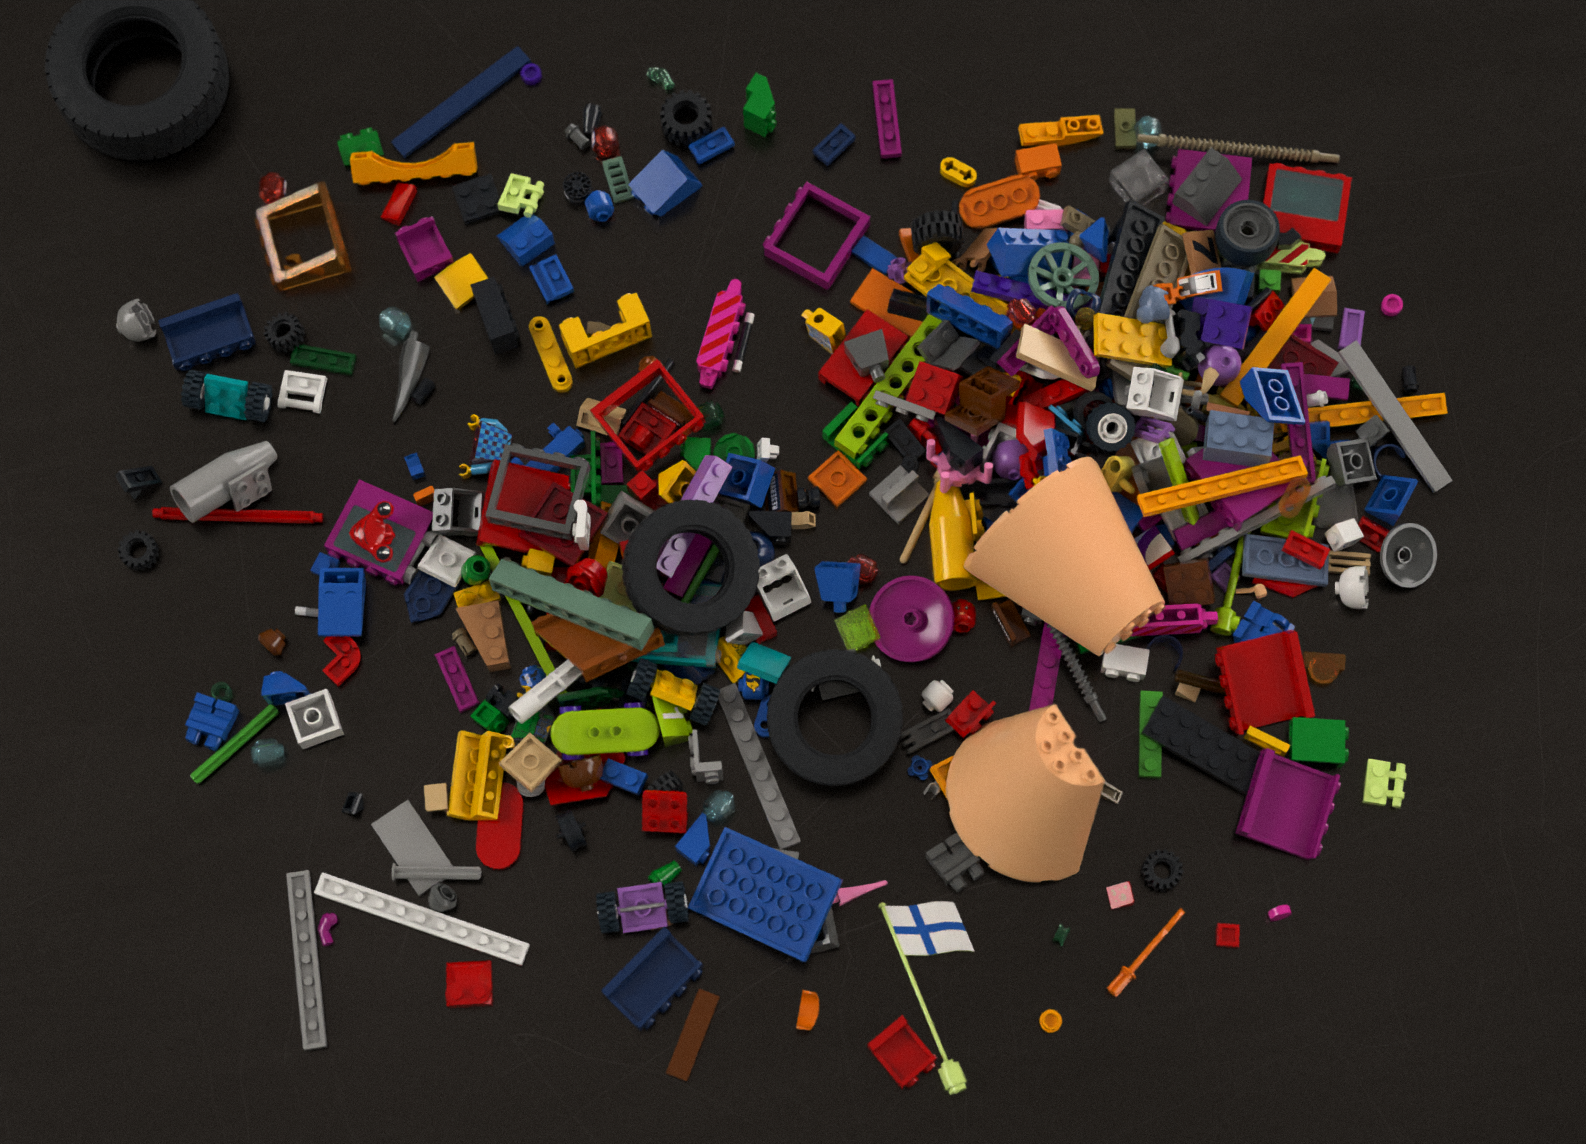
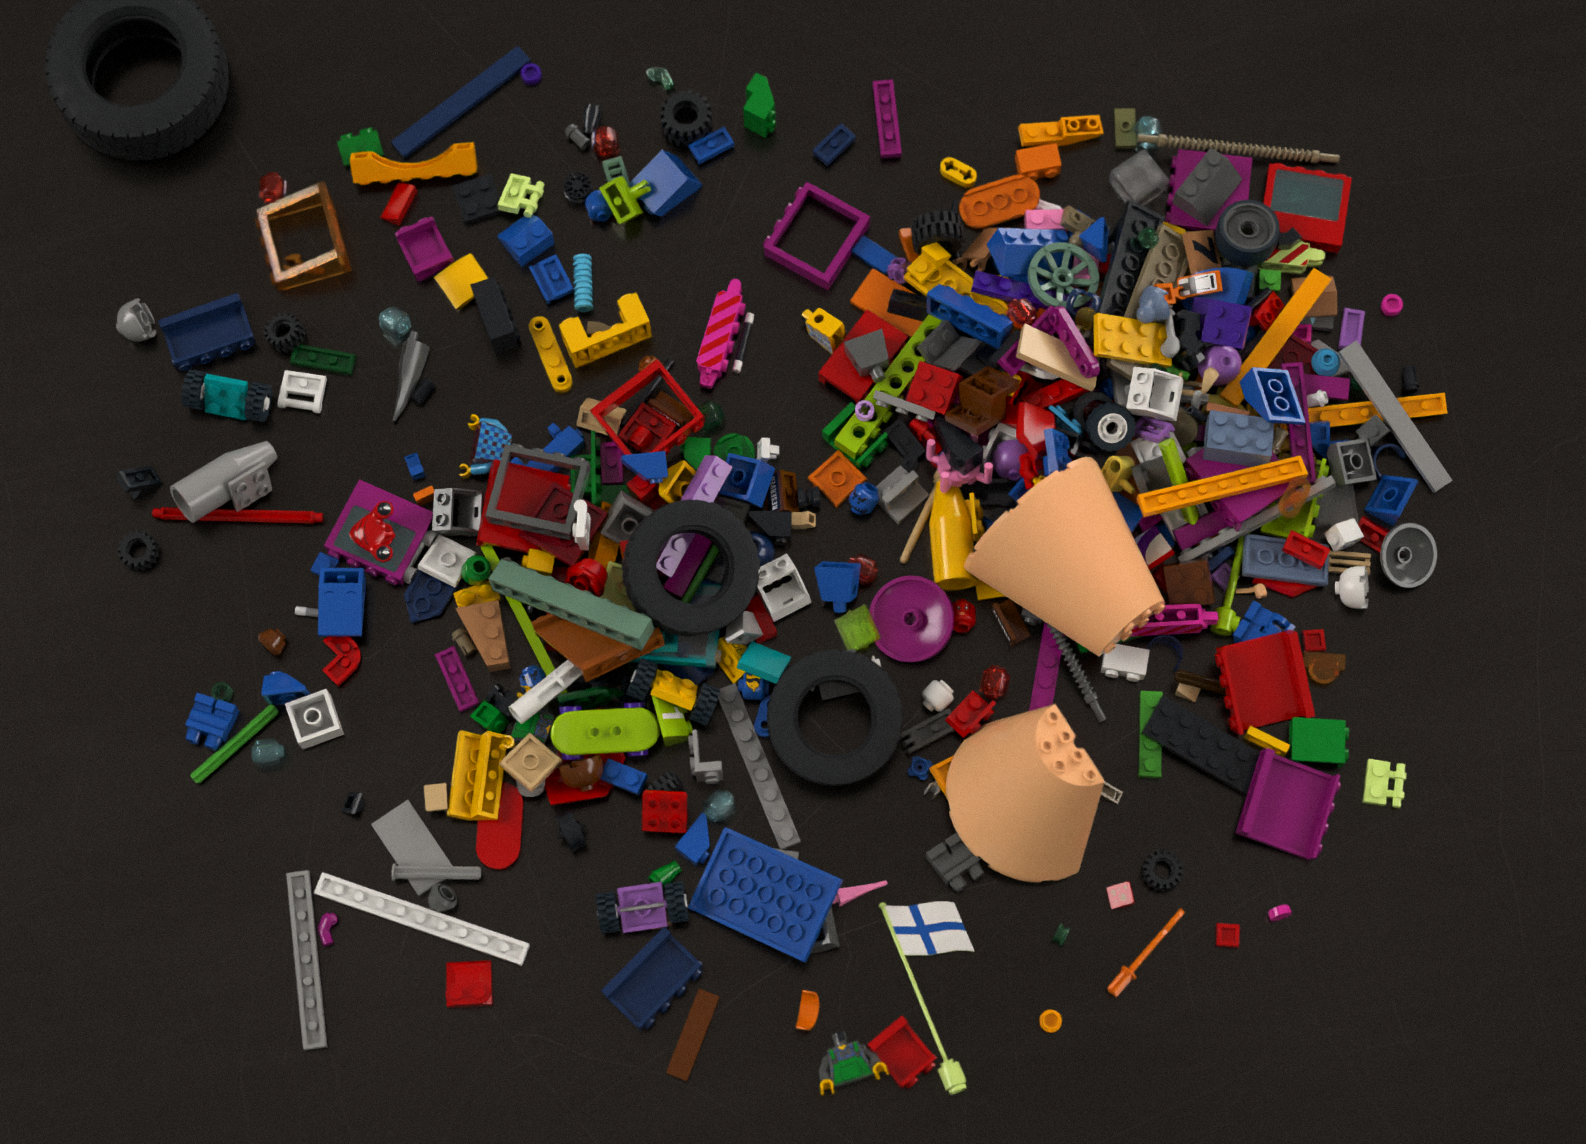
none -> medium azure piece [573,254,593,312]
none -> lime brick [599,176,651,224]
none -> blue slope [620,451,668,484]
none -> torso [819,1031,889,1095]
none -> blue head [848,482,880,515]
none -> lavender bush [855,400,874,421]
none -> clear red head [980,665,1010,699]
none -> clear green bush [1138,227,1159,249]
none -> dark tan pin [1272,427,1289,455]
none -> red tile [1301,629,1326,653]
none -> dark azure cone [1311,348,1341,376]

